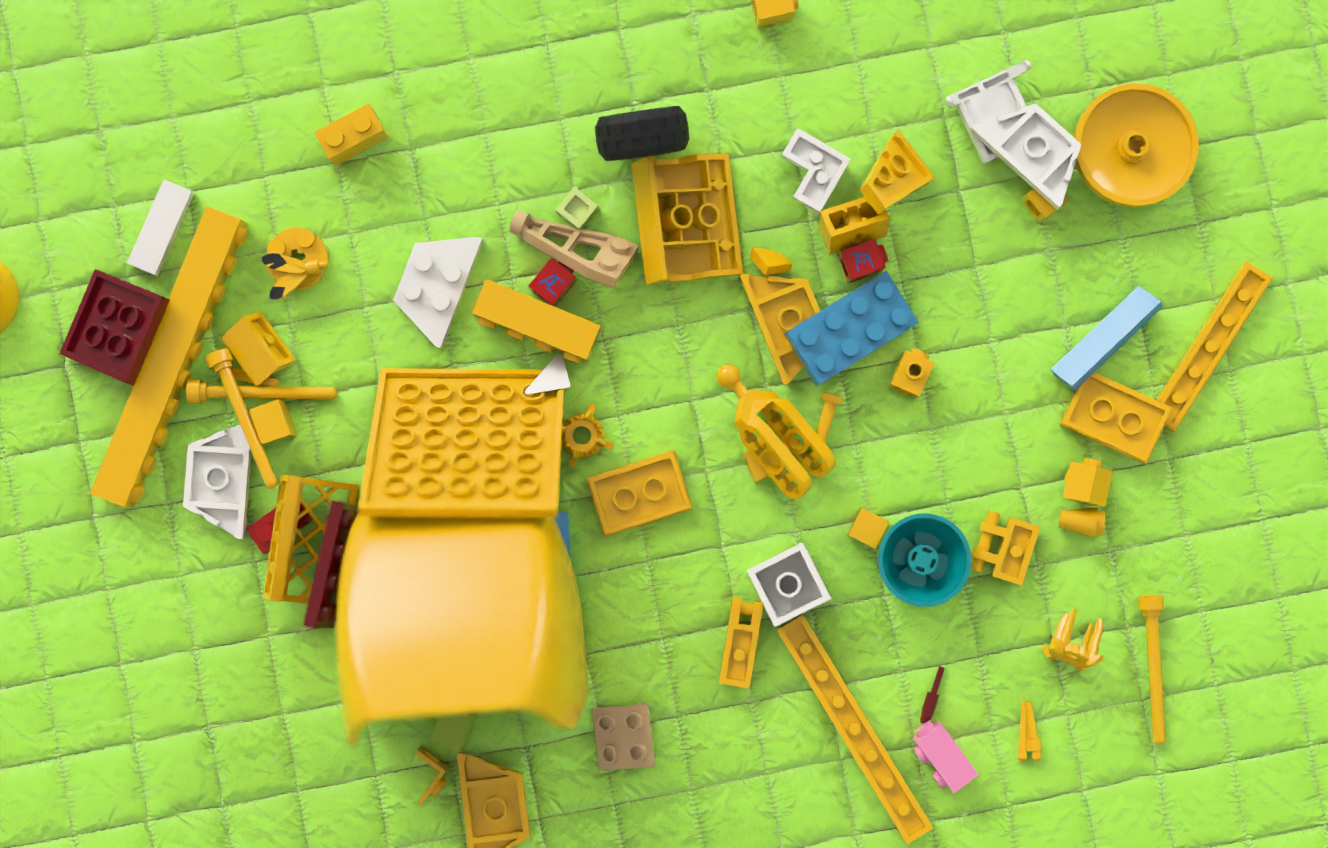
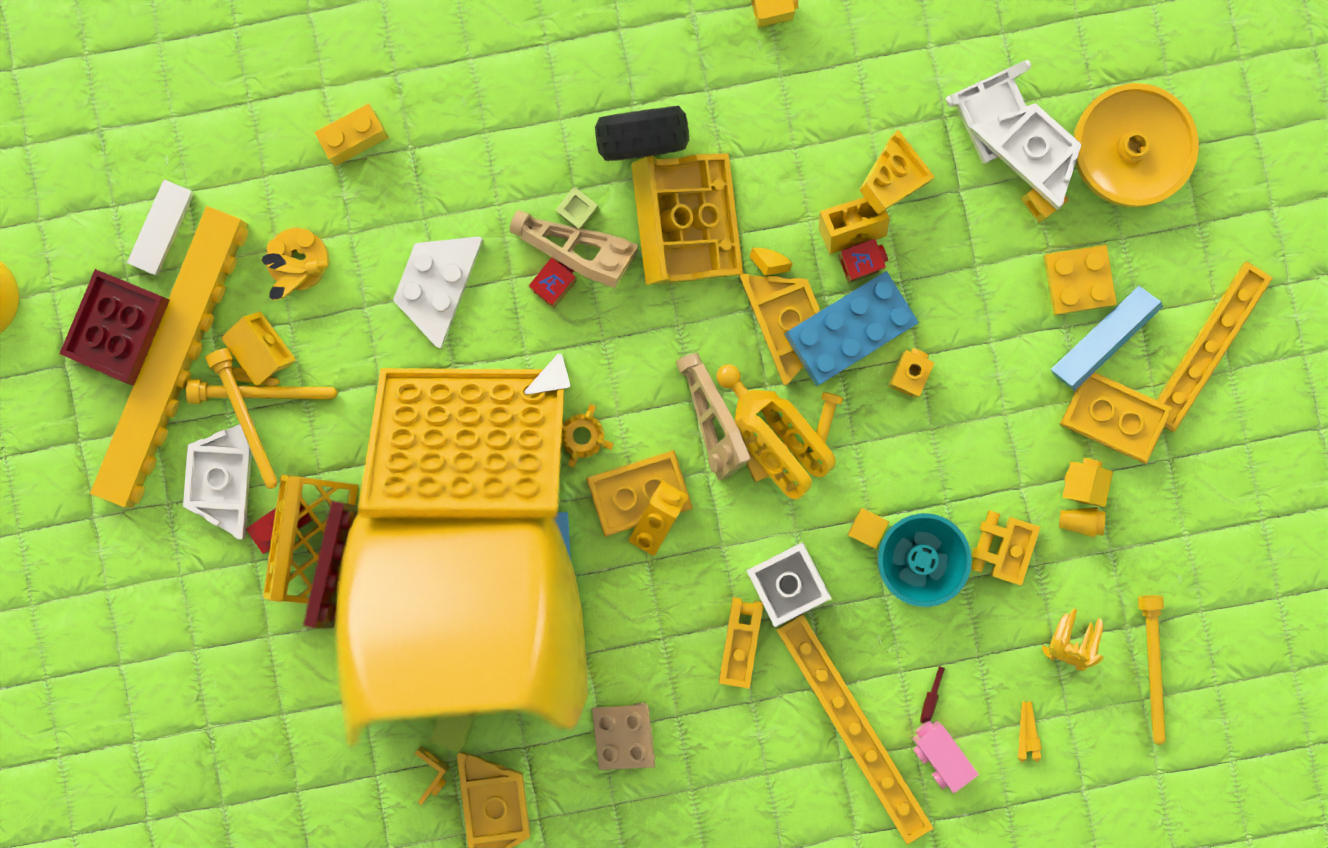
yellow panel [249,399,296,444] -> none
yellow brick [472,279,602,364] -> none
white panel [781,128,851,217] -> none
none -> yellow bracket [629,481,689,556]
none -> tan plate [676,353,751,481]
none -> yellow plate [1044,244,1117,315]

